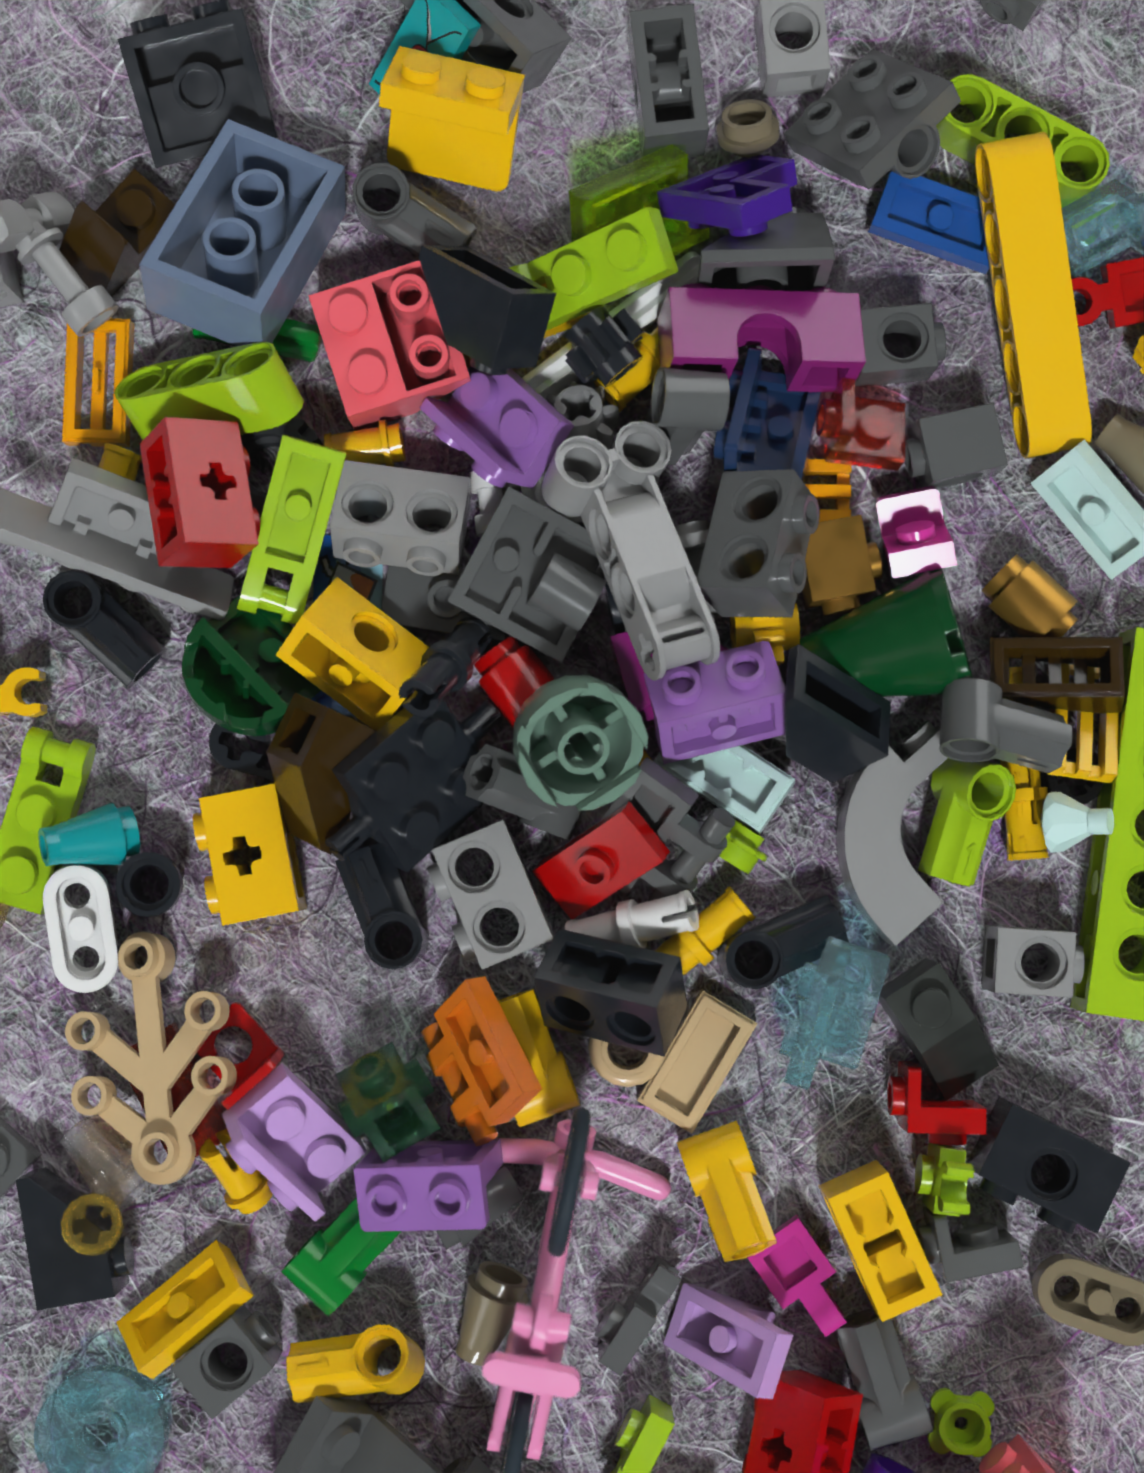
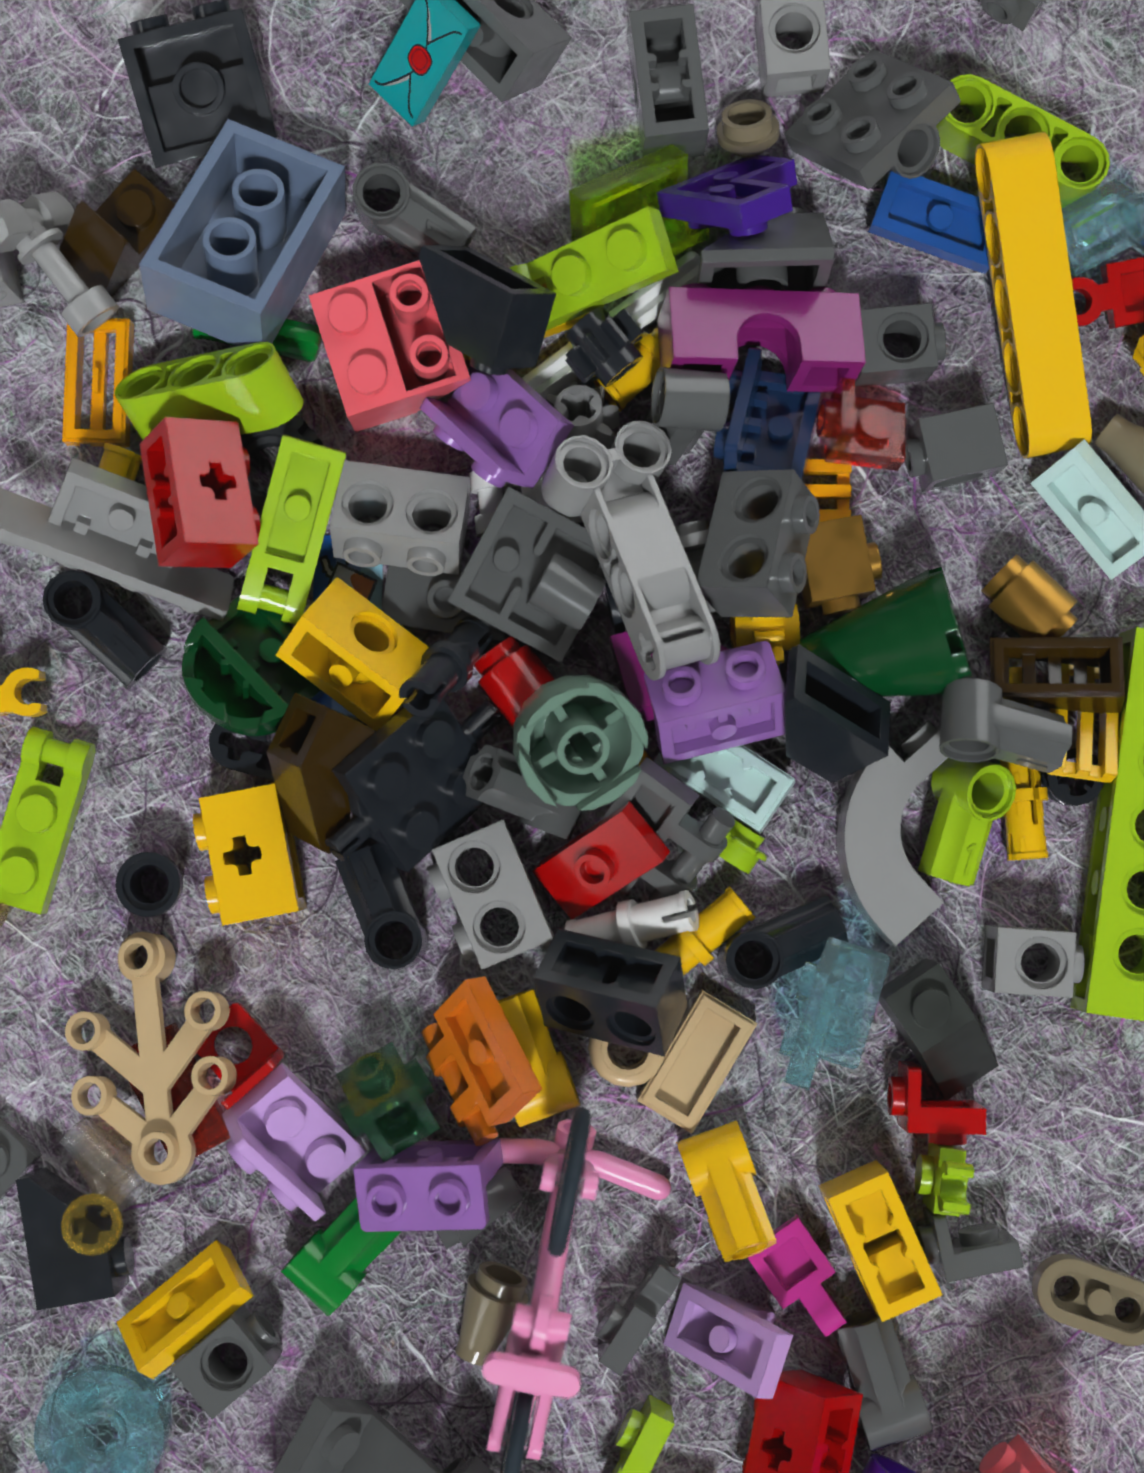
teal cone [38,802,140,867] -> none
white plate [43,864,119,993] -> none
yellow pin [199,1129,273,1214] -> none
yellow piece [286,1324,425,1403] -> none
yellow pin [324,419,406,467] -> none
yellow bracket [379,46,525,191] -> none
bracket [875,486,957,578] -> none
lime plate [927,1388,995,1457] -> none
black brick [967,1096,1131,1234] -> none
light aqua rock [1040,791,1114,853] -> none

